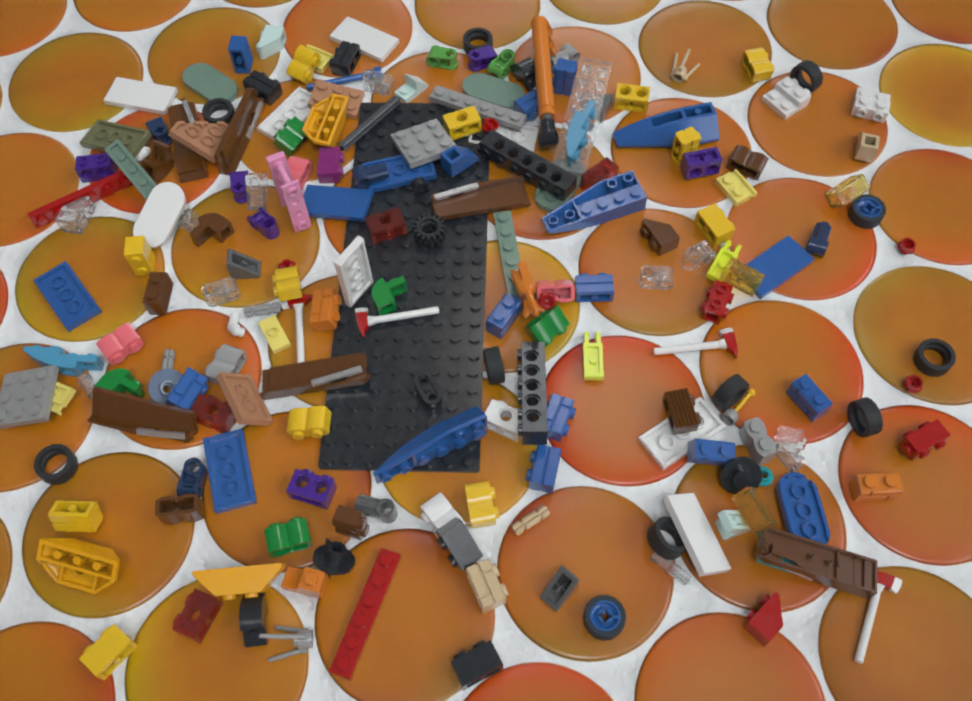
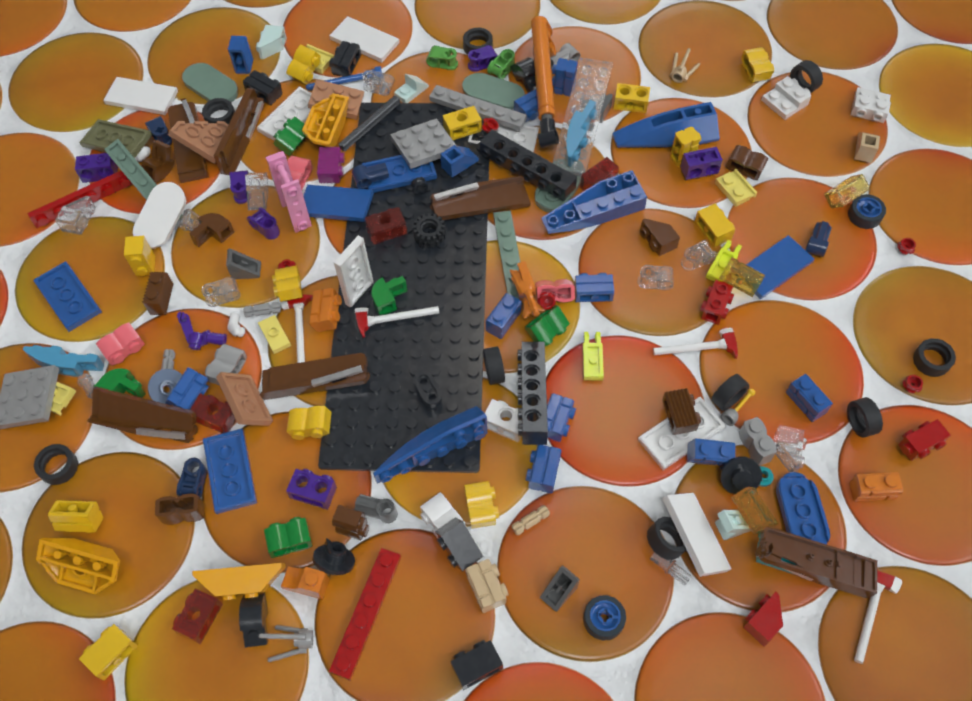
none -> dark purple pin [177,312,227,350]

